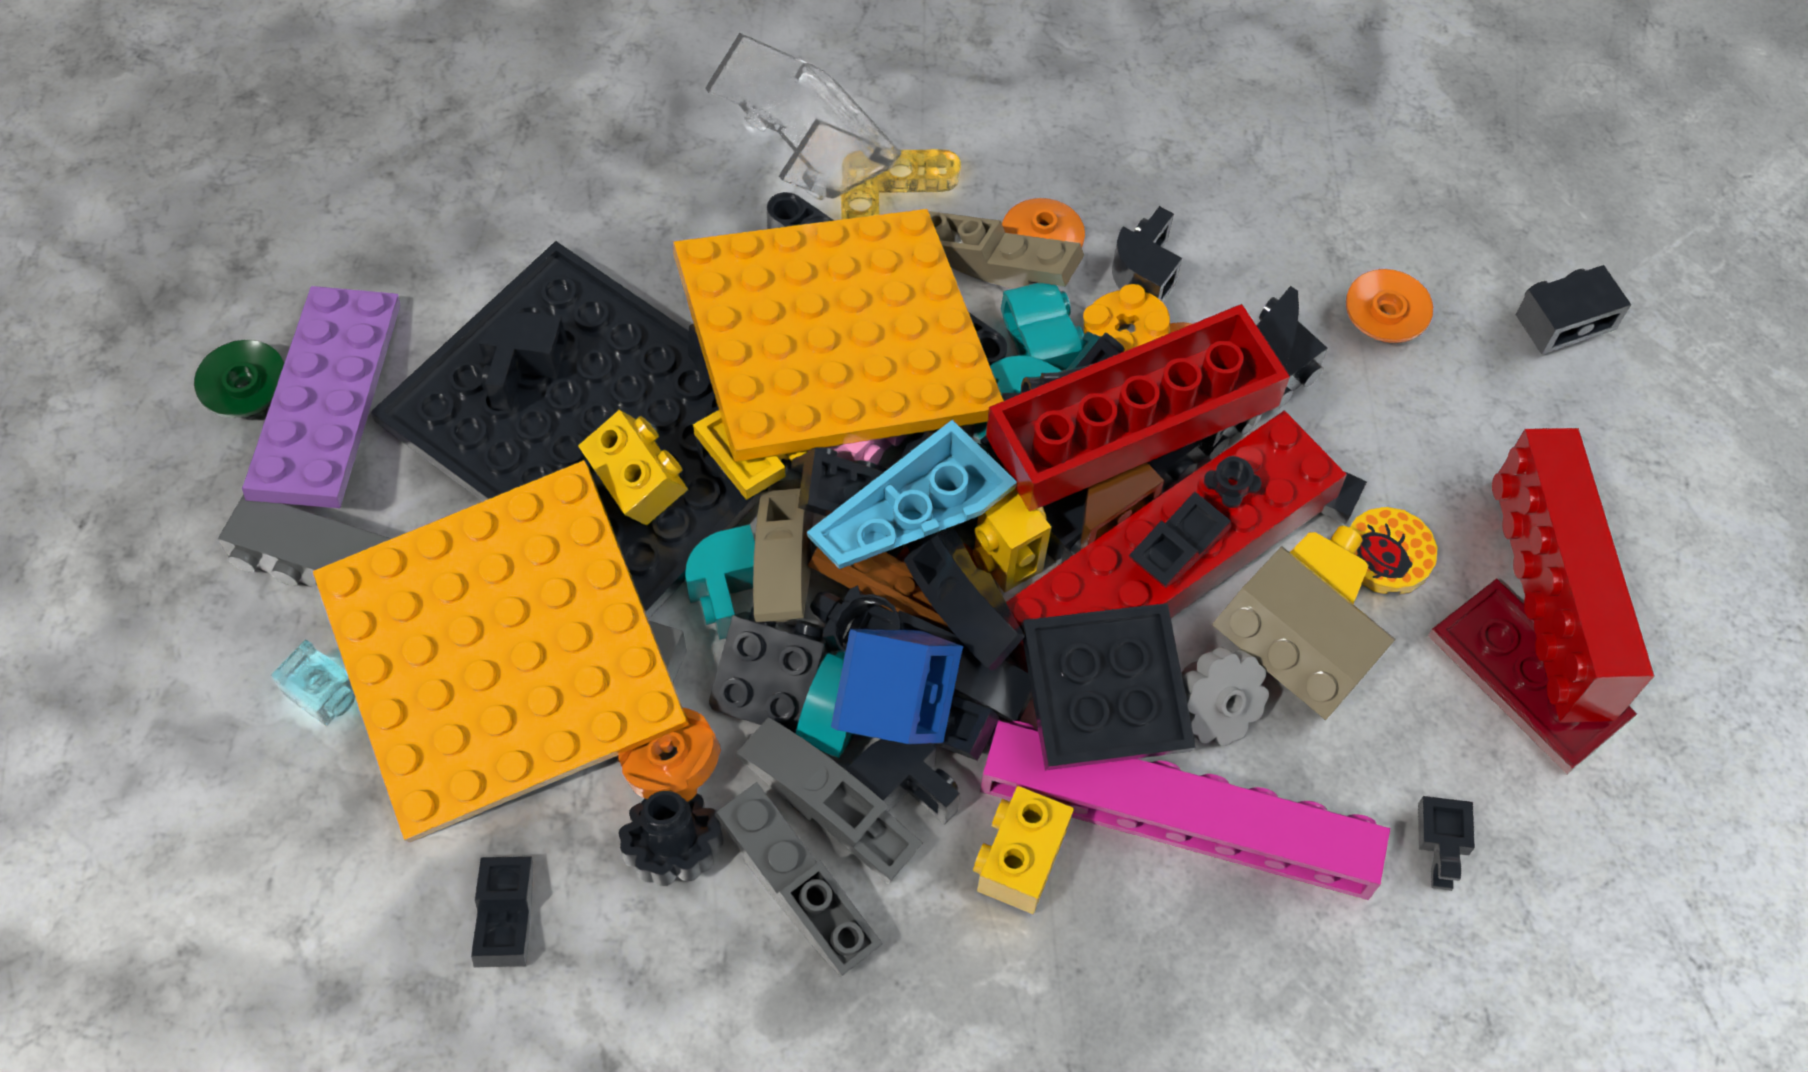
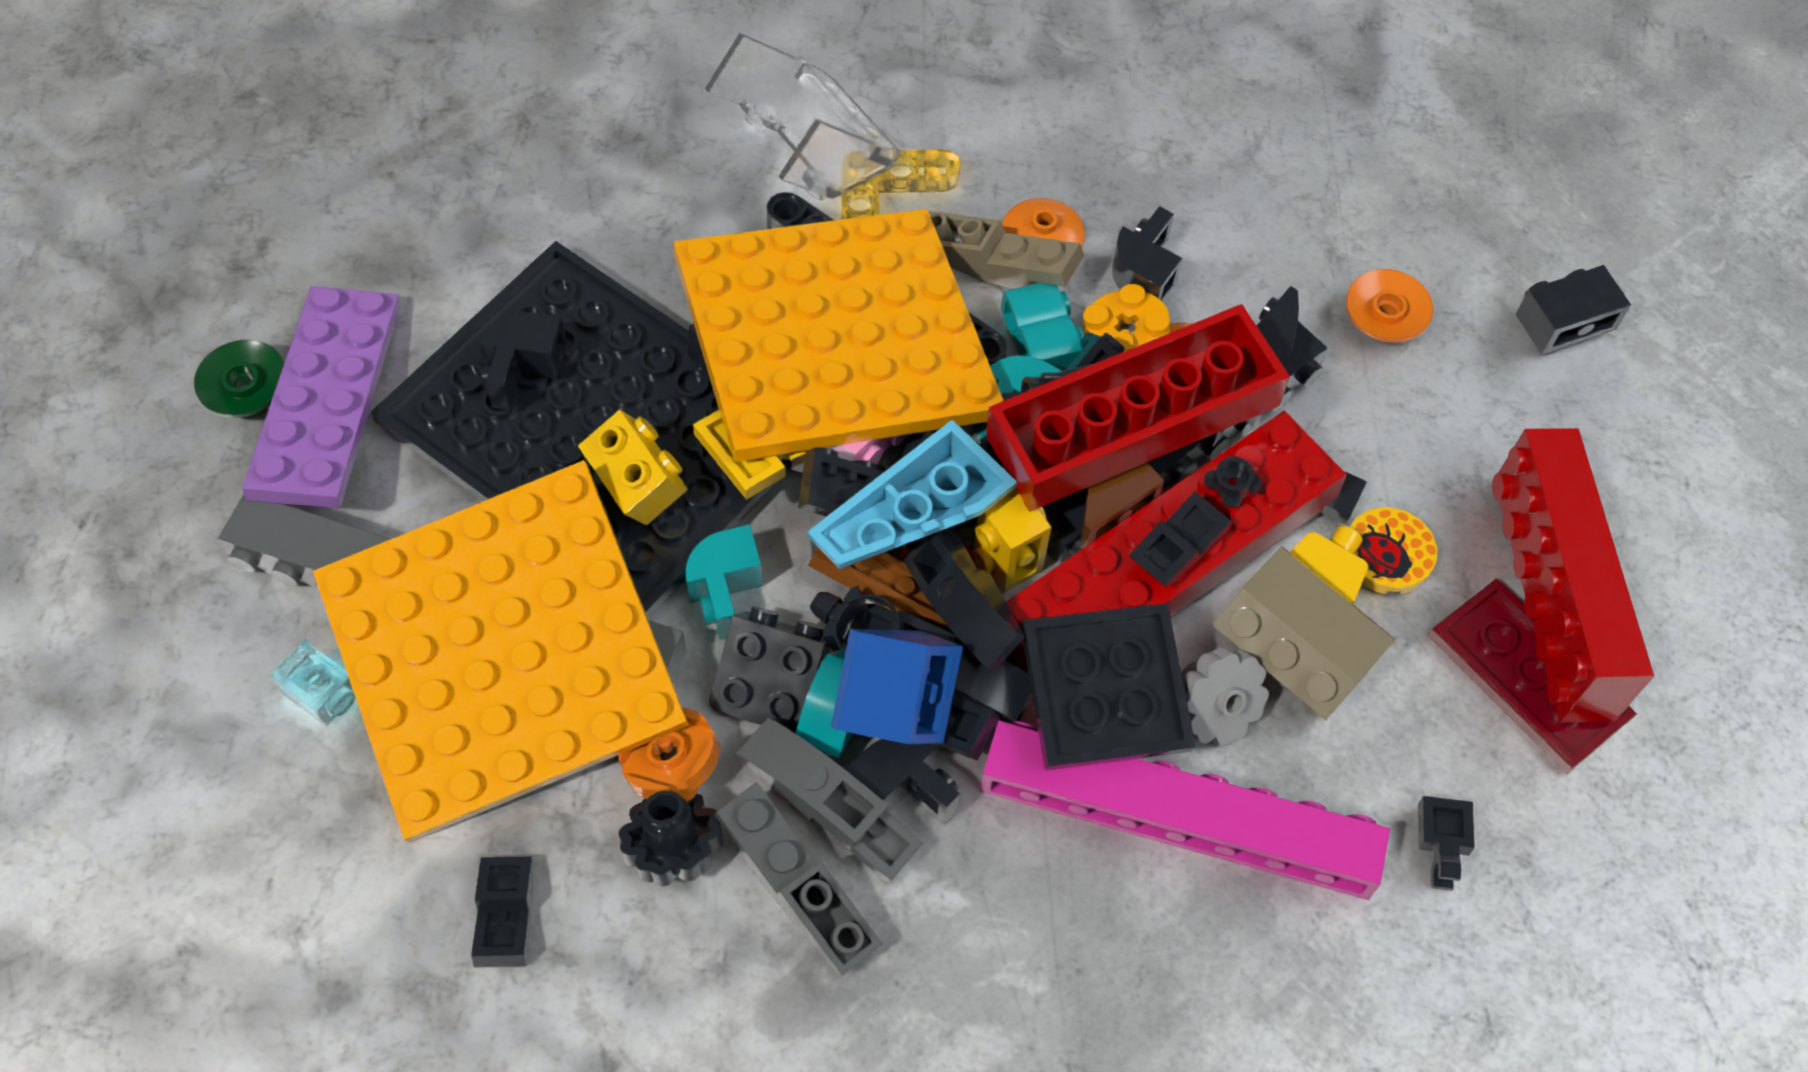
dark tan slope [753,479,814,622] -> none
yellow brick [973,786,1074,915] -> none

